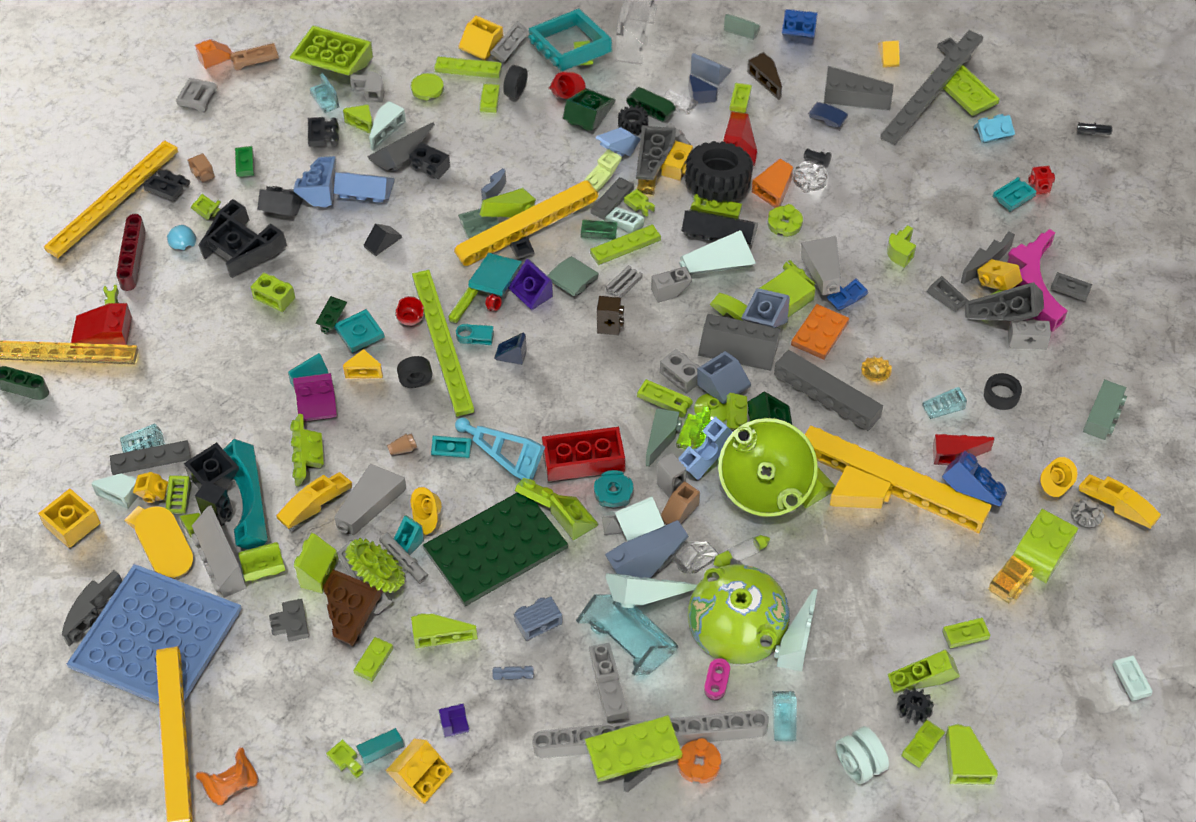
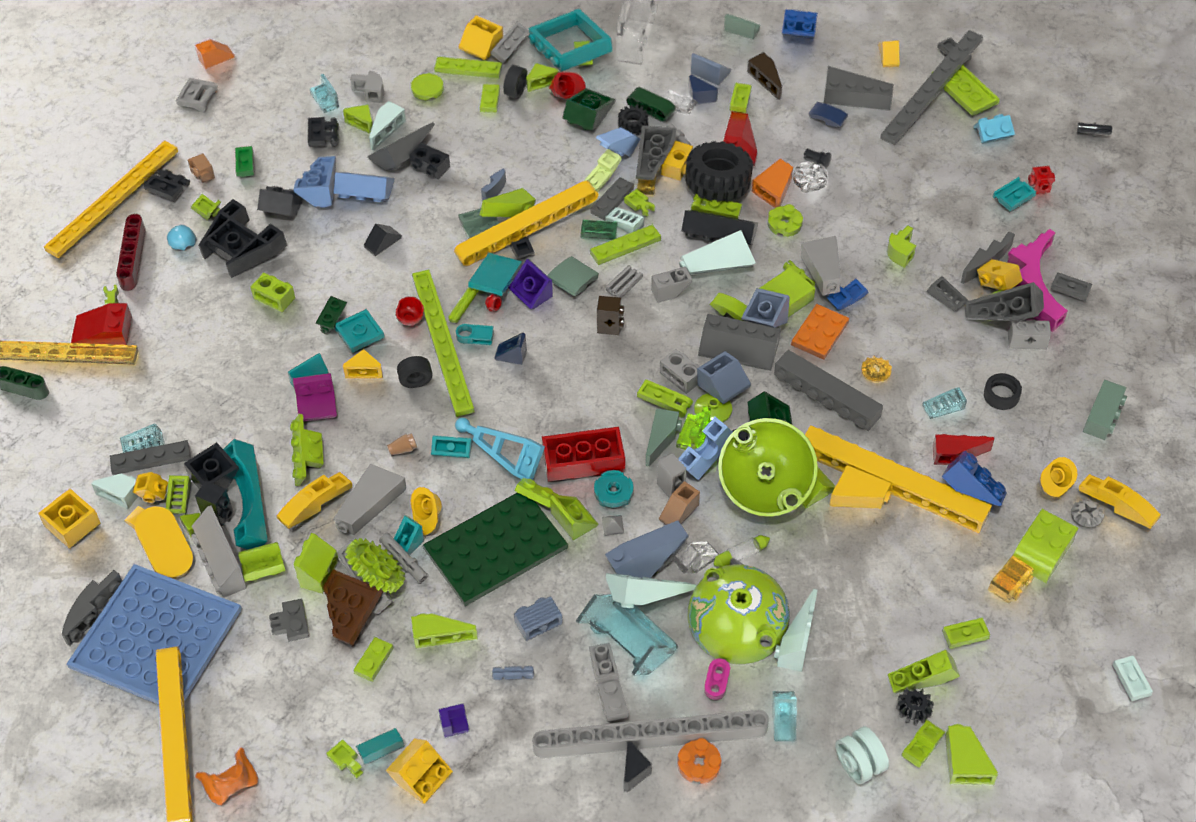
medium nougat plate [230,43,279,70] -> none
lime slope [290,26,373,76] -> none
lime plate [585,715,682,782] -> none
light aqua slope [615,497,665,541] -> none
lime plate [727,393,747,431] -> none
none -> lime slope [526,63,558,92]

